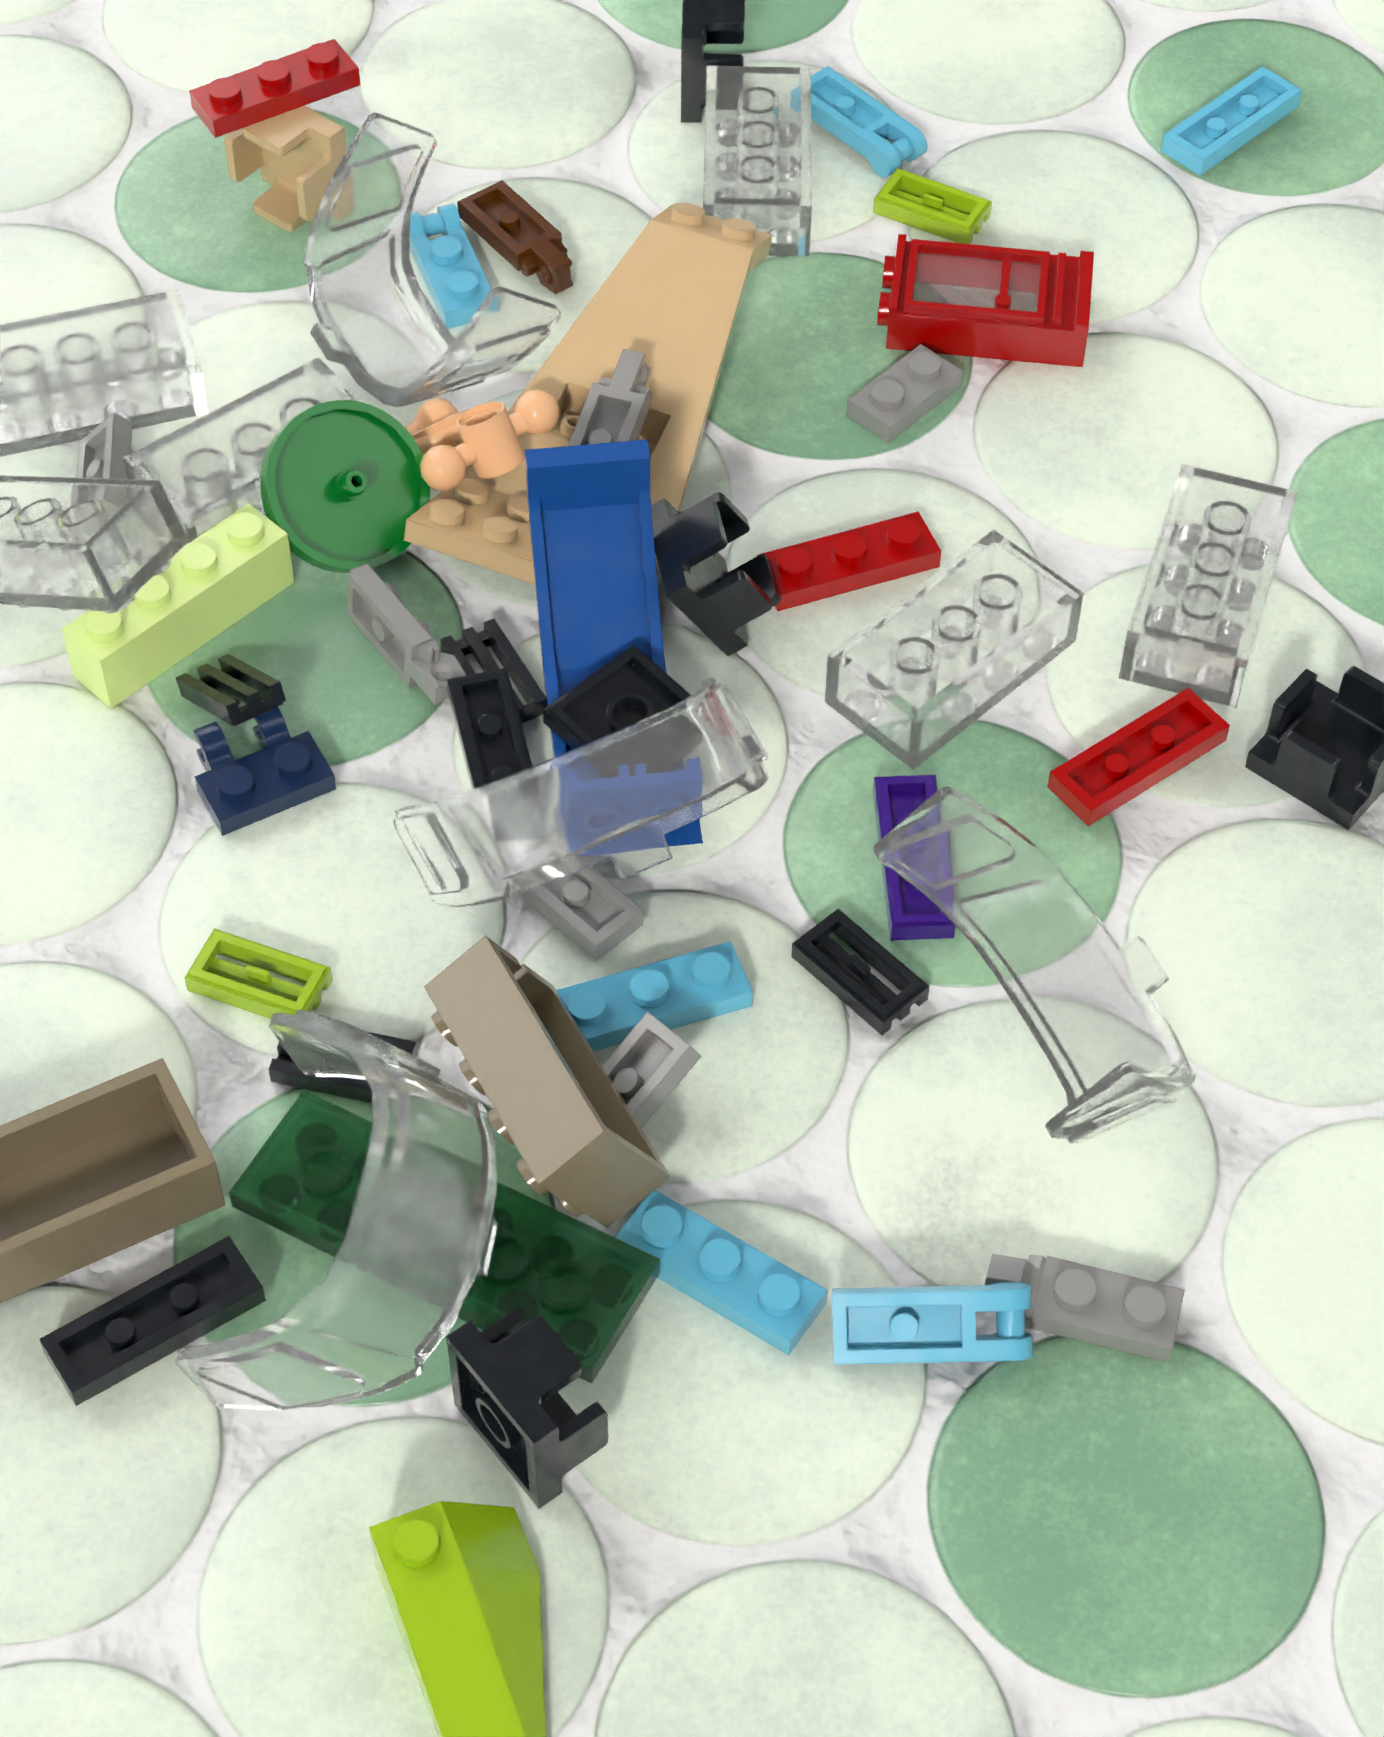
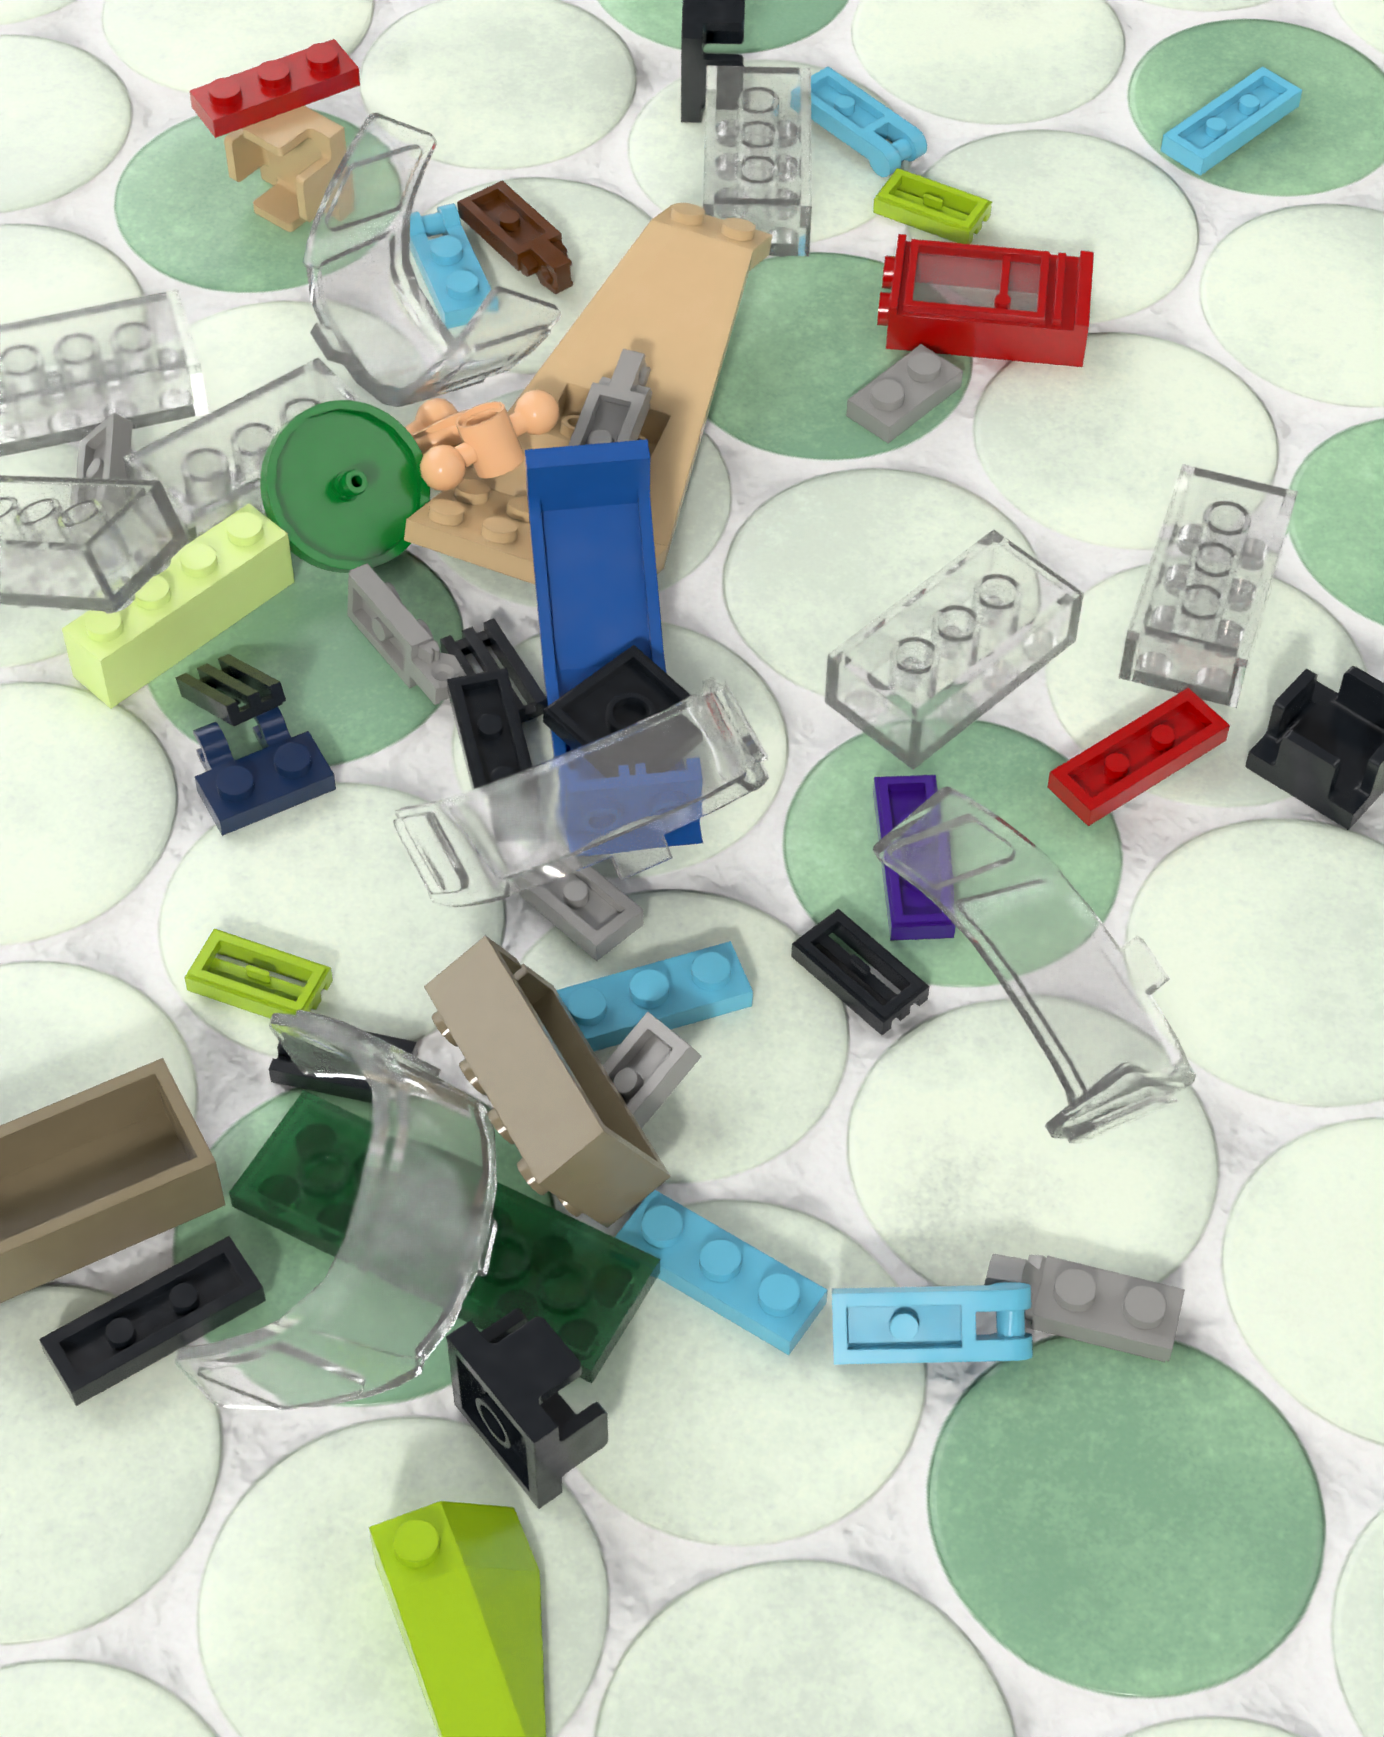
black panel [651,492,781,656] -> none
red plate [757,511,941,612] -> none

